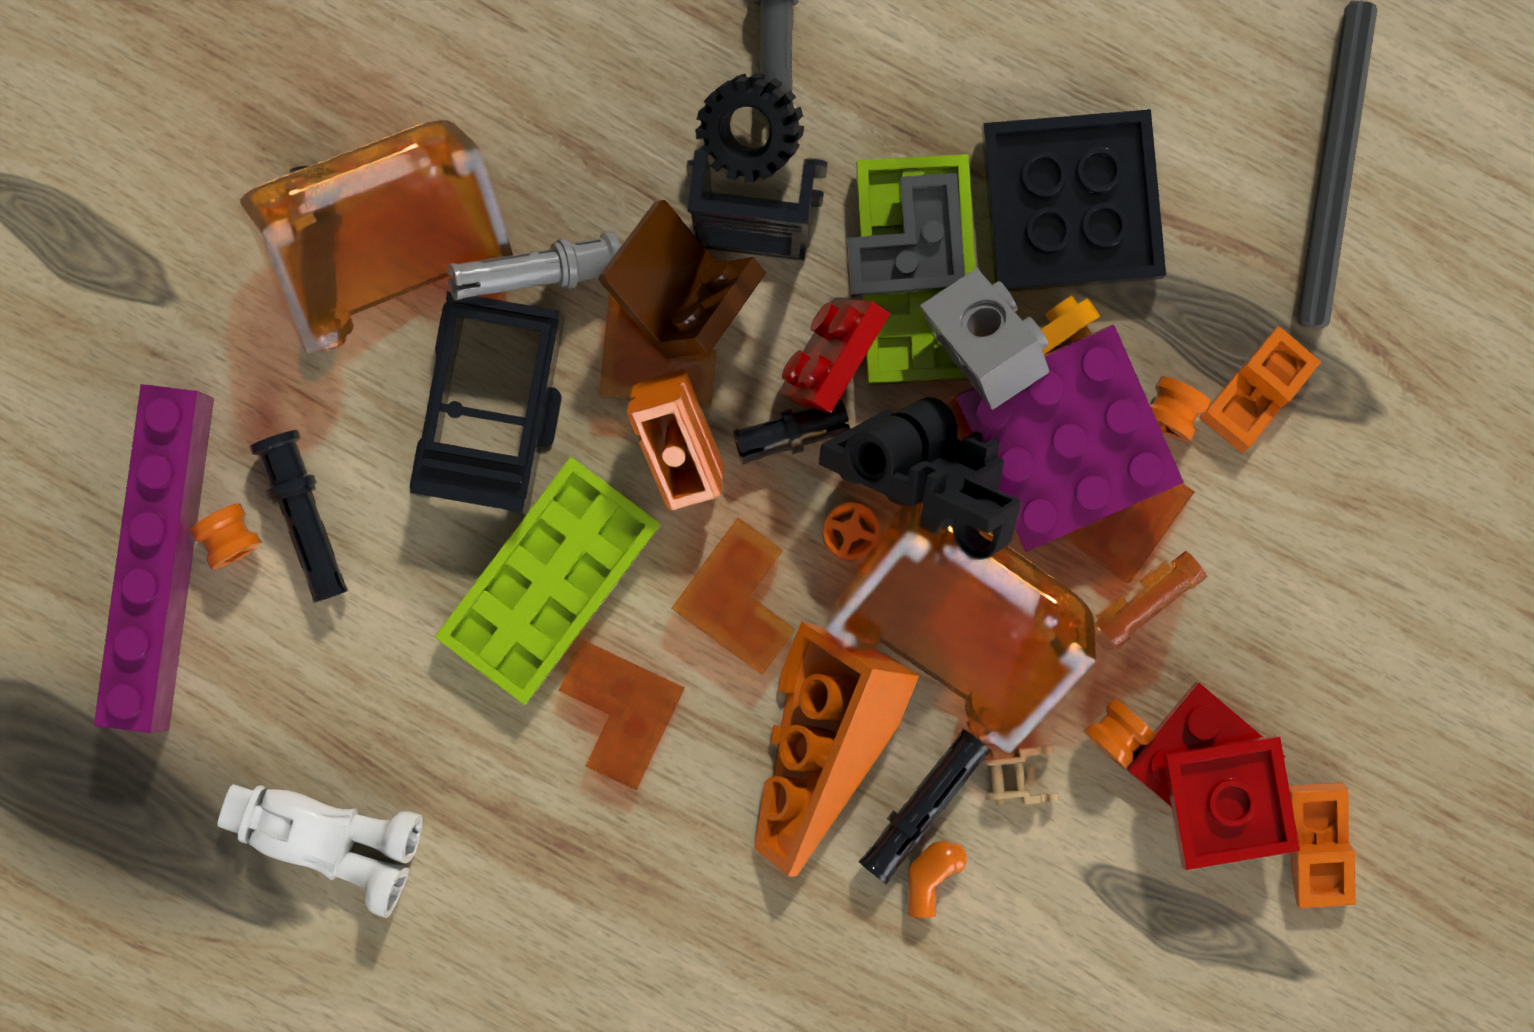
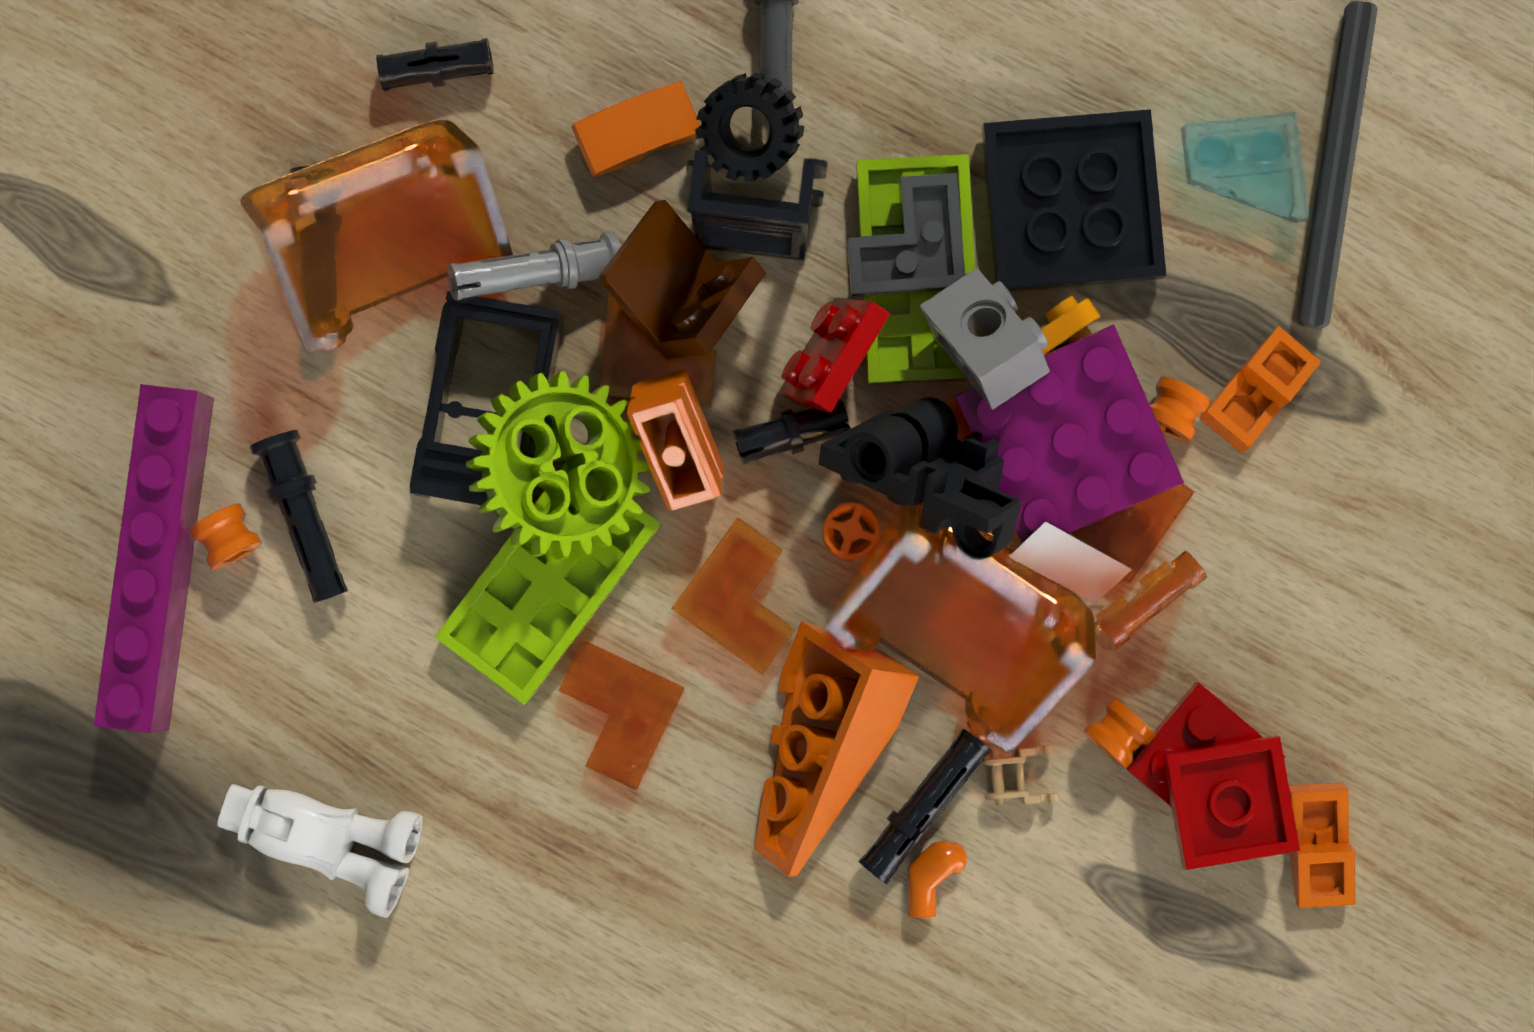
none -> black pin [376,38,494,91]
none -> lime gear [466,371,650,560]
none -> orange slope [571,81,700,178]
none -> sticker [1009,521,1132,603]
none -> clear light blue wing [1181,112,1309,223]

